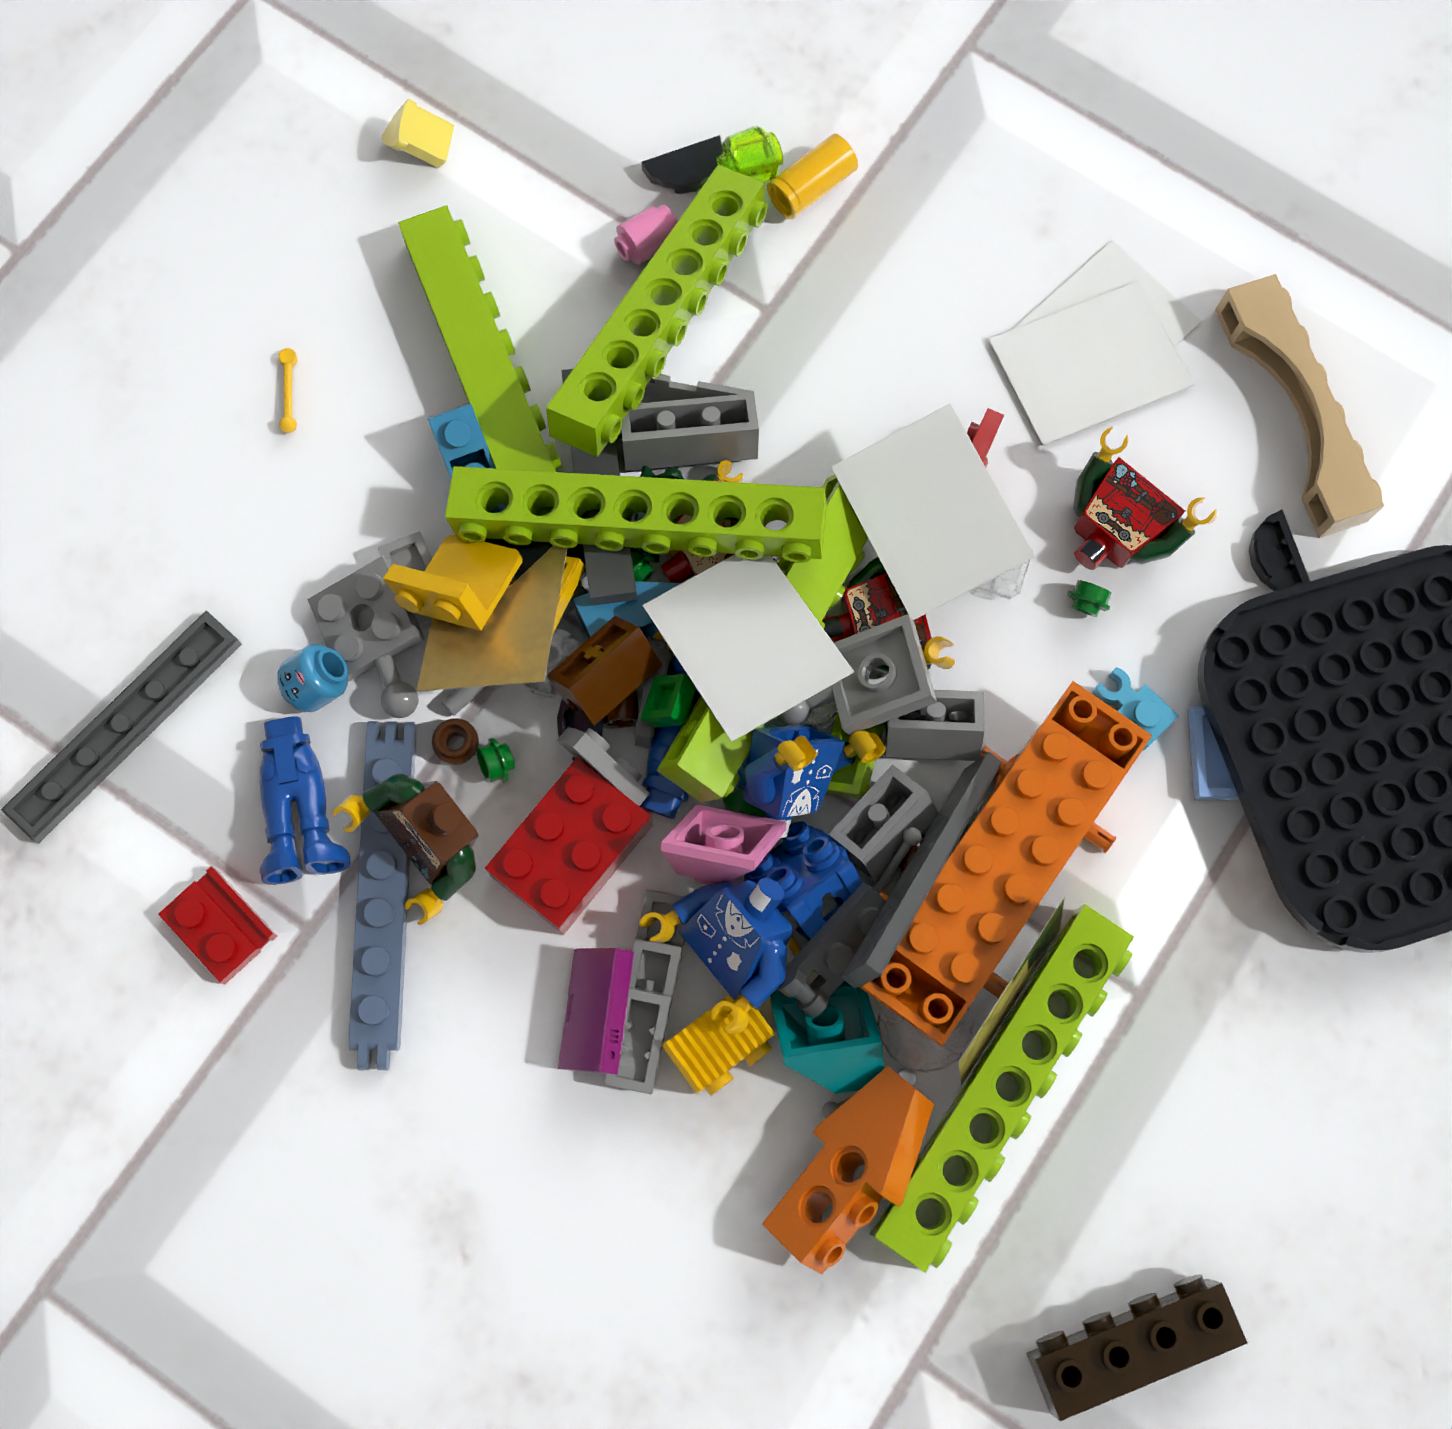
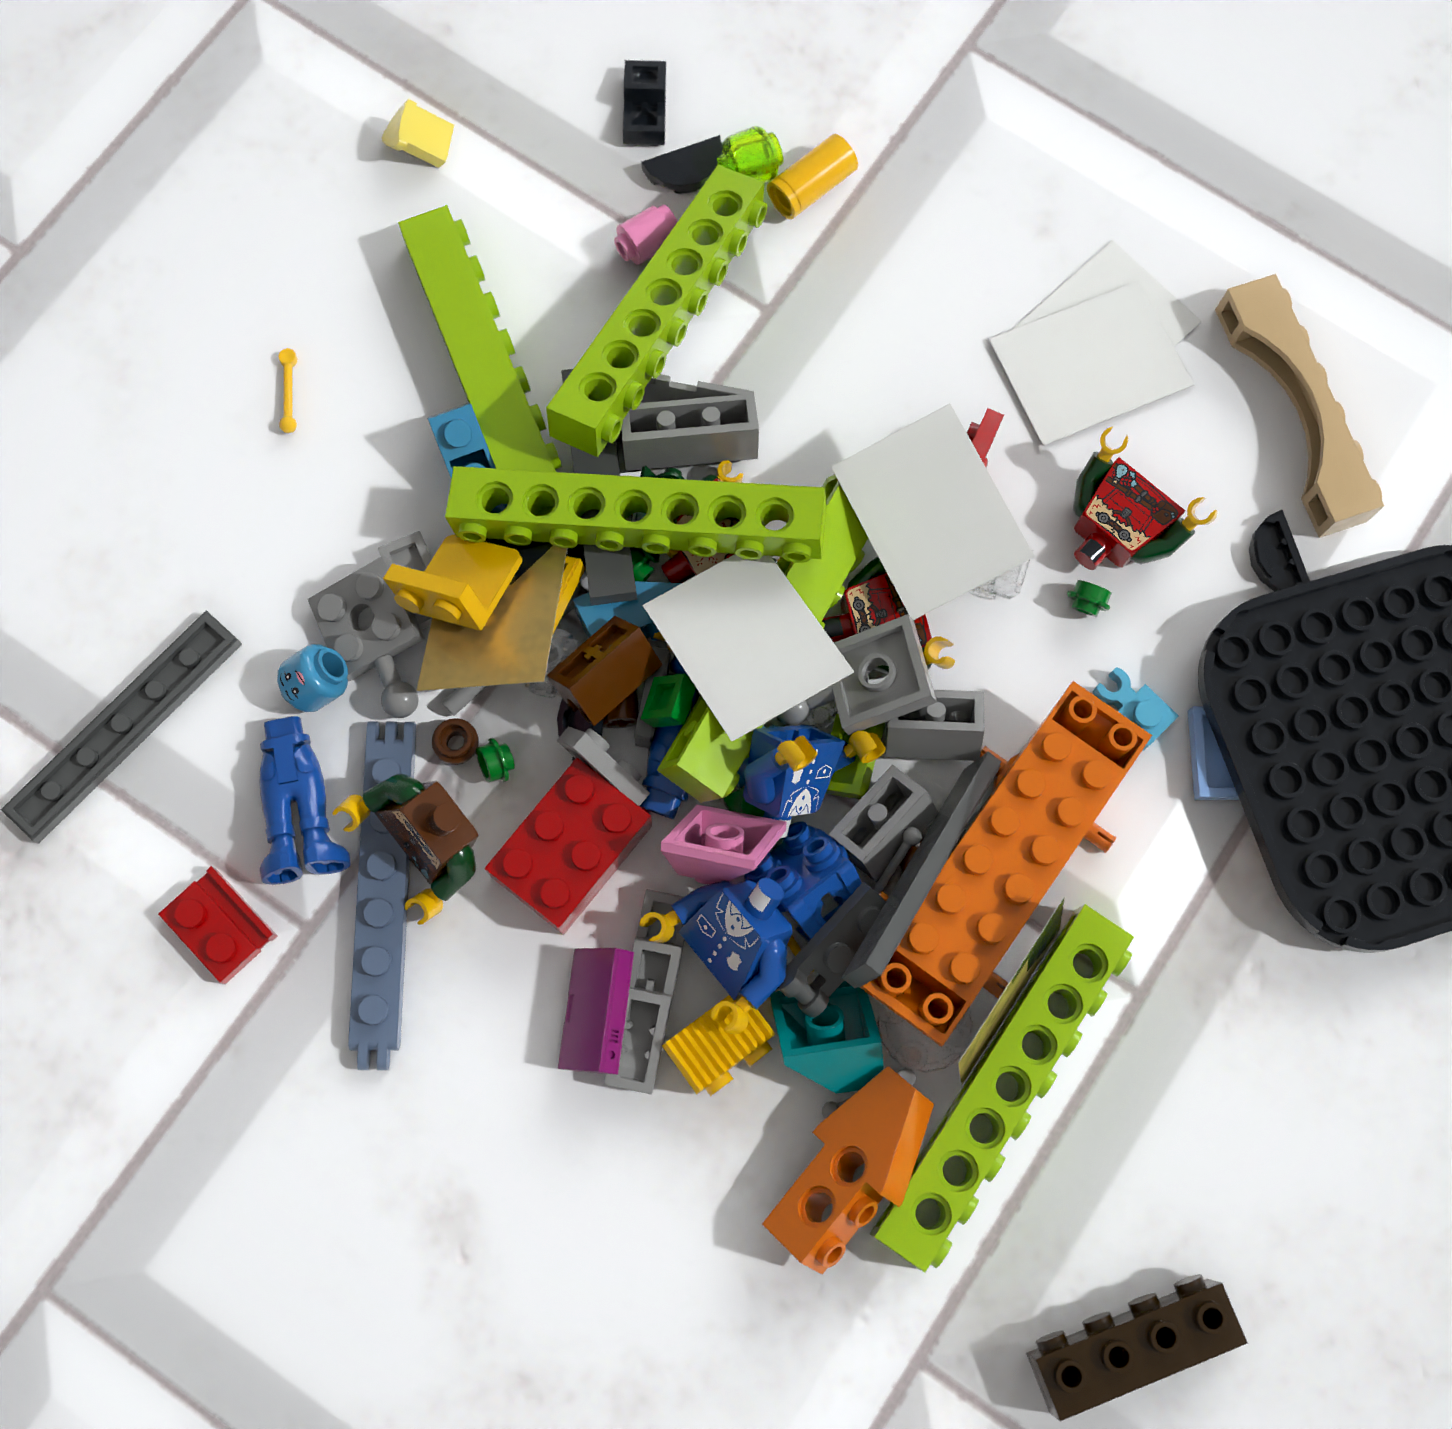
none -> black slope [623,60,666,145]

